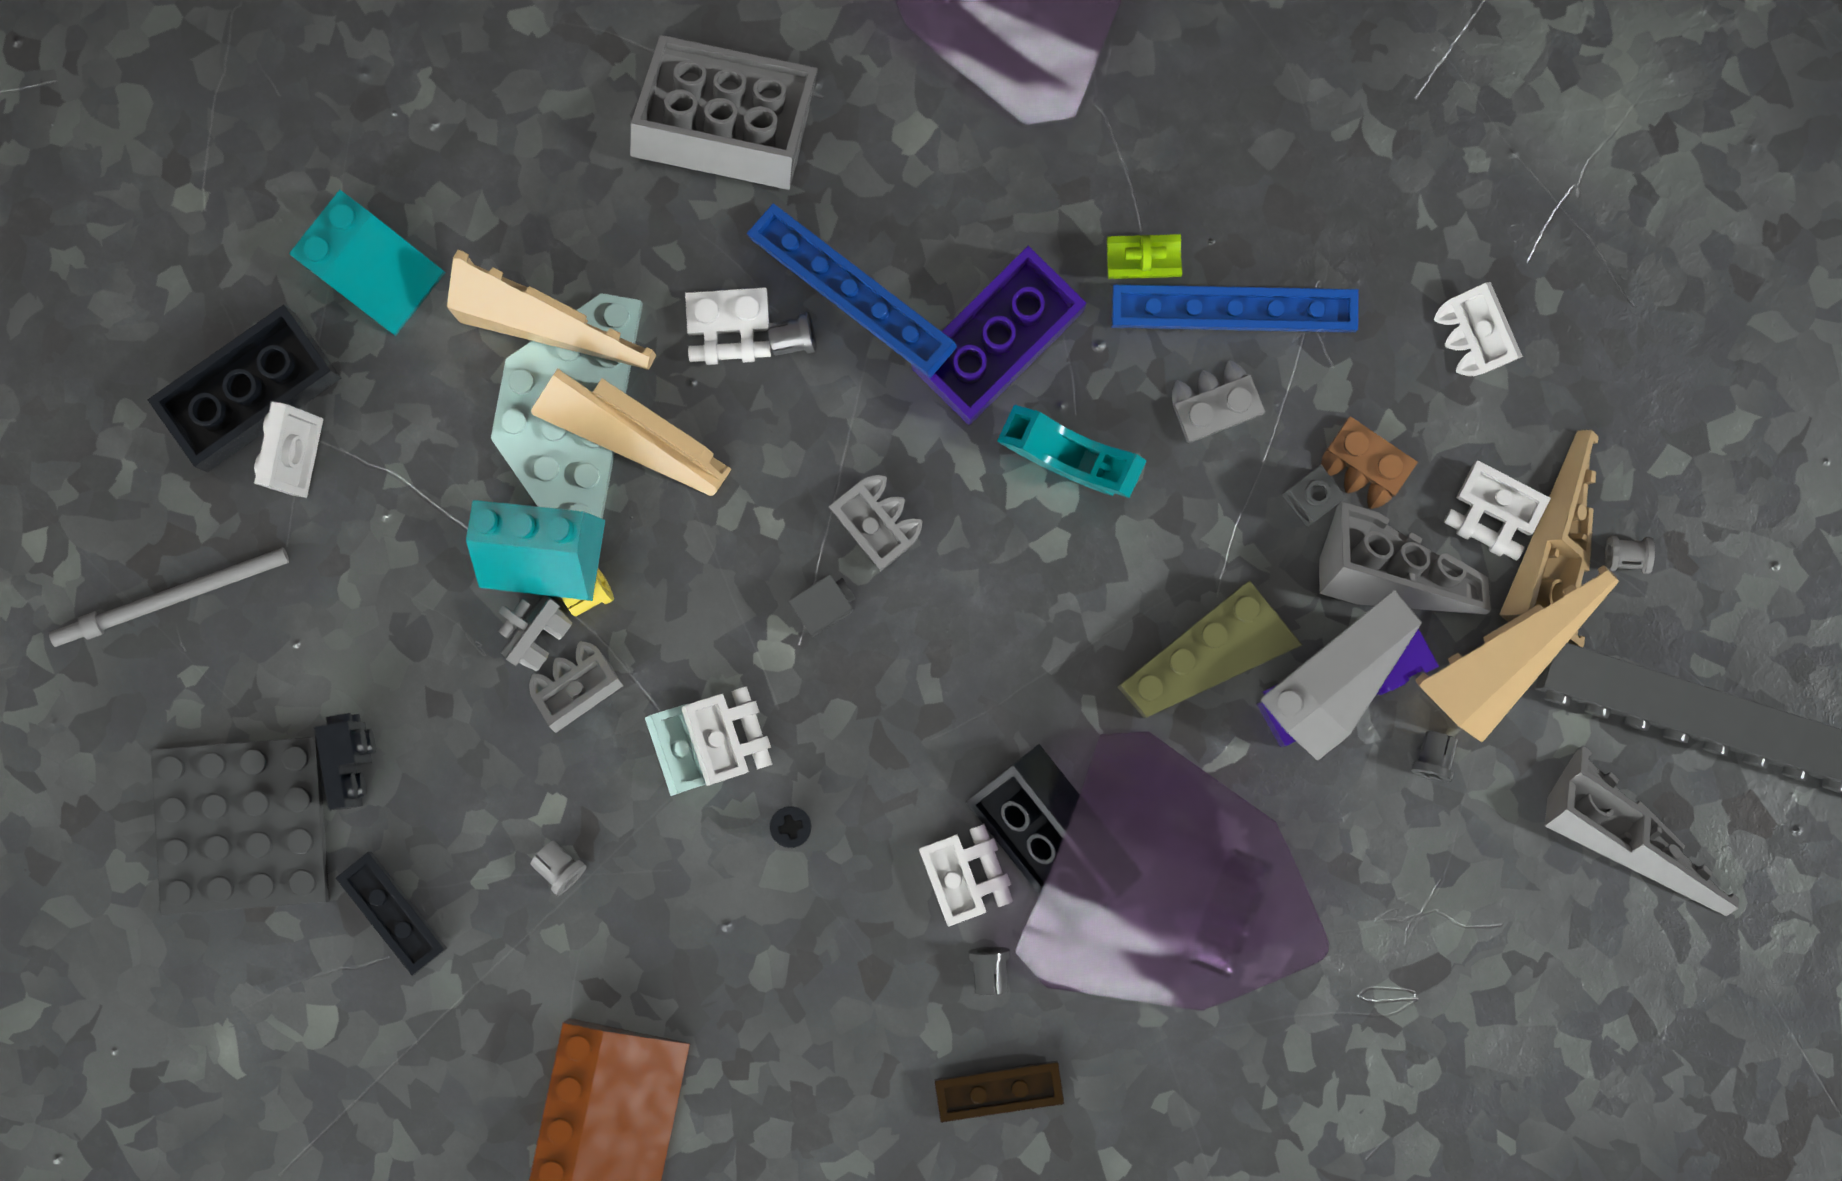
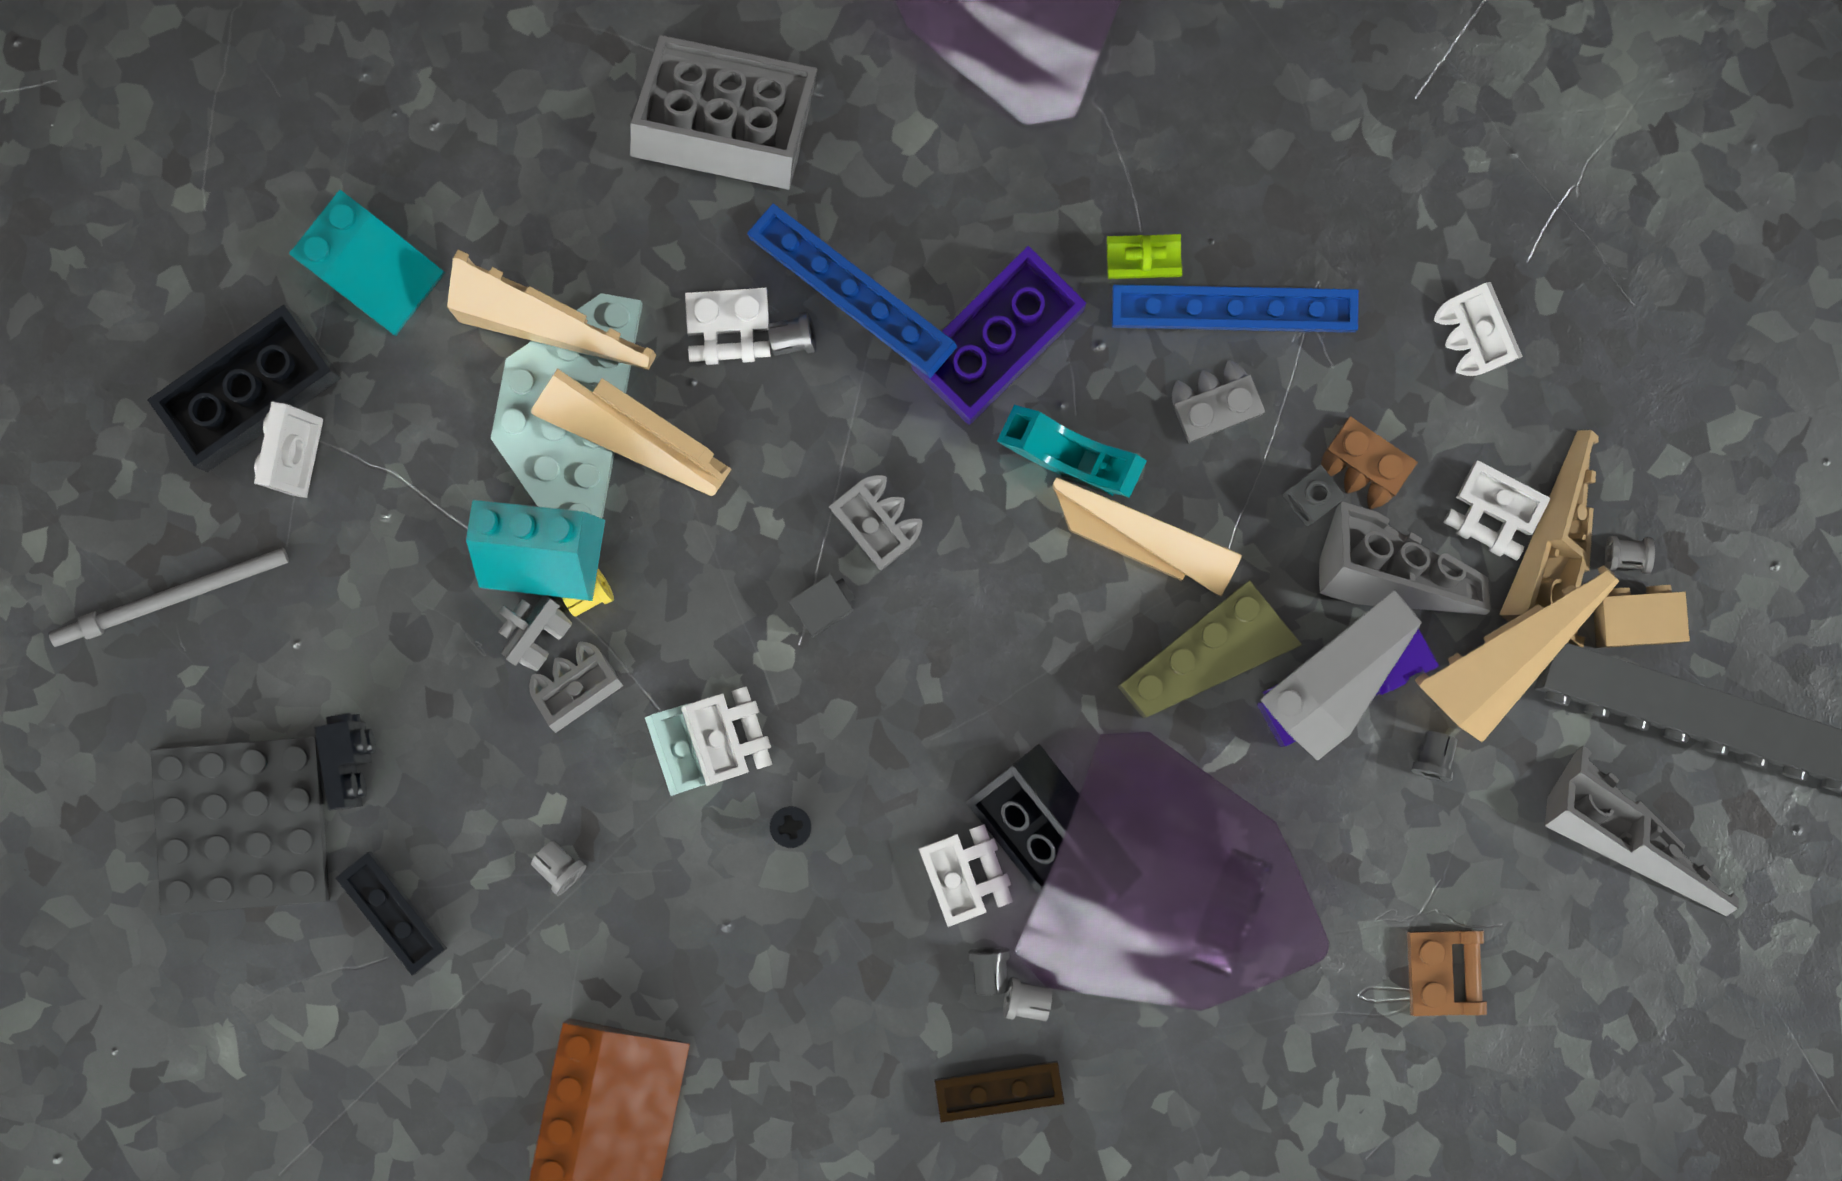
none -> light grey bush [1003,977,1052,1021]
none -> tan wedge [1052,477,1242,596]
none -> medium nougat plate [1407,930,1487,1016]
none -> tan brick [1594,585,1690,648]

